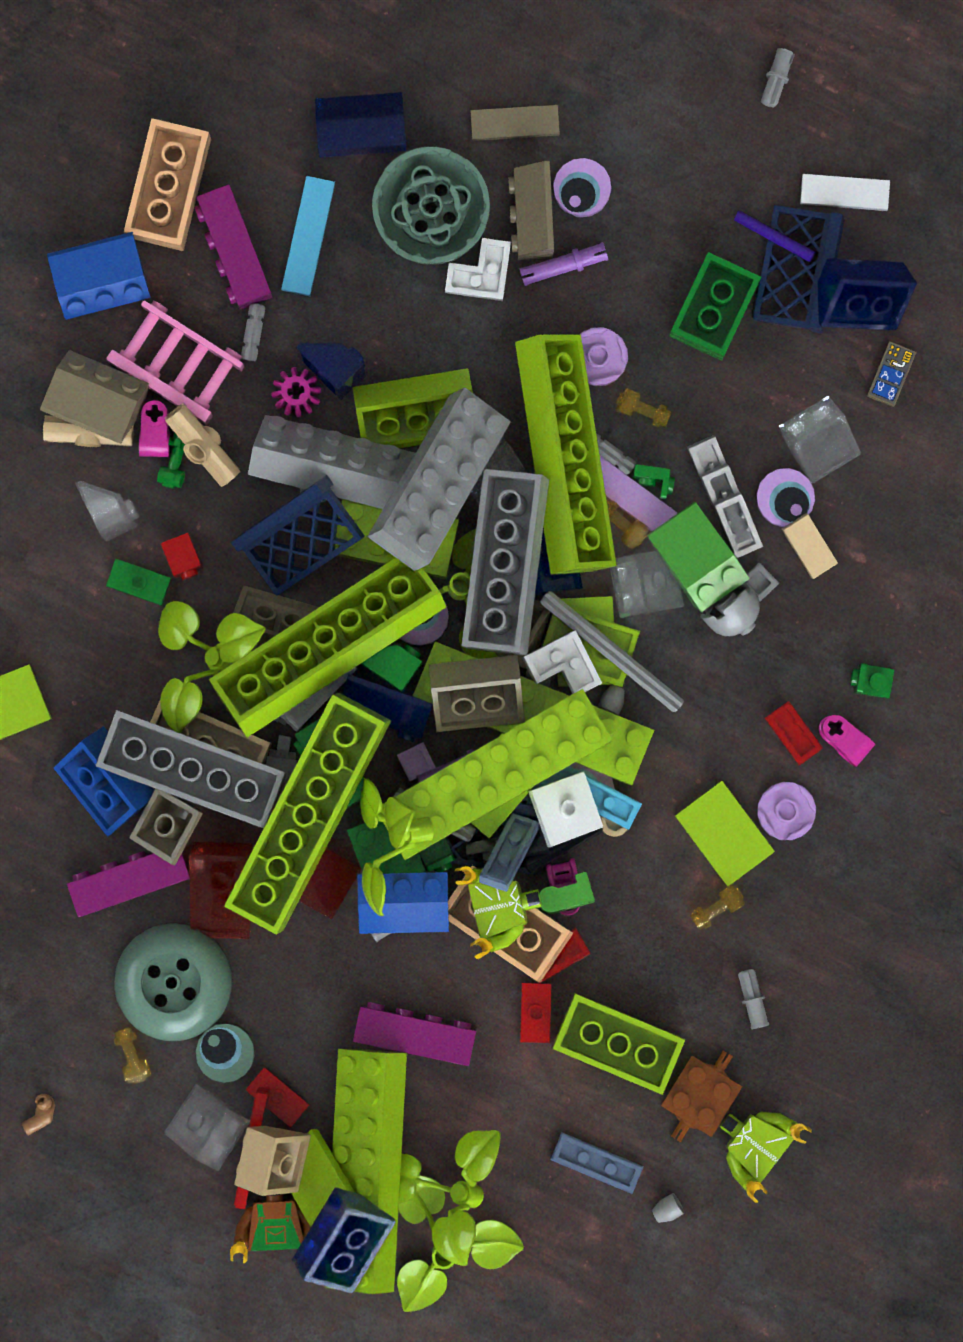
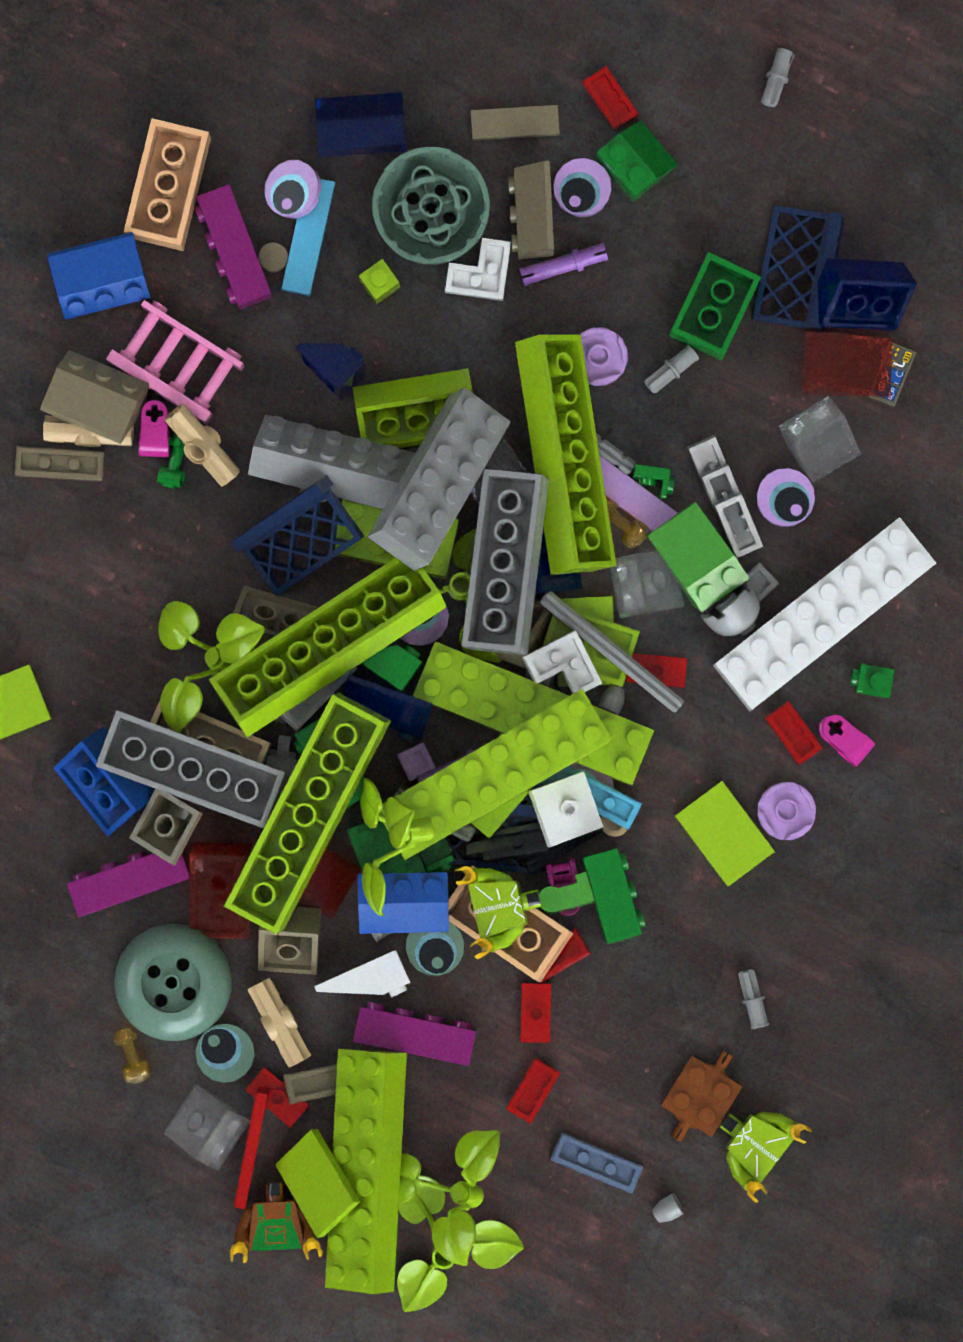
medium nougat arm [22,1094,55,1136] -> none
clear slope [75,481,140,541] -> none
green plate [106,559,172,606] -> none
red brick [161,533,203,581] -> none
tan slope [234,1126,311,1196] -> none
light grey axle [241,303,265,361] -> none
dark pink gear [271,367,321,418] -> none
clear blue slope [292,1187,396,1294] -> none
dark tan slope [429,655,525,732] -> none
sand blue tile [479,813,539,892] -> none
lime brick [552,993,685,1095] -> none
clear yellow bar [616,388,672,428] -> none
clear yellow bar [690,884,745,930] -> none
dark purple bar [734,210,816,262] -> none
tan tile [782,513,838,579] -> none
white tile [800,174,890,211] -> none
none -> dark tan tile [15,446,105,482]
none -> tan piece [247,977,311,1068]
none -> dark tan slope [258,907,321,975]
none -> dark tan tile [259,242,288,273]
none -> tile [264,160,322,219]
none -> dark tan tile [283,1064,337,1105]
none -> white slope [314,950,410,997]
none -> lime brick [359,259,400,305]
none -> tile [406,922,464,976]
none -> red plate [505,1057,561,1124]
none -> red plate [582,66,639,131]
none -> green brick [582,848,646,944]
none -> green slope [596,120,678,203]
none -> red plate [626,653,687,688]
none -> light grey axle [645,345,699,393]
none -> white brick [713,517,936,711]
none -> clear red slope [802,332,893,397]

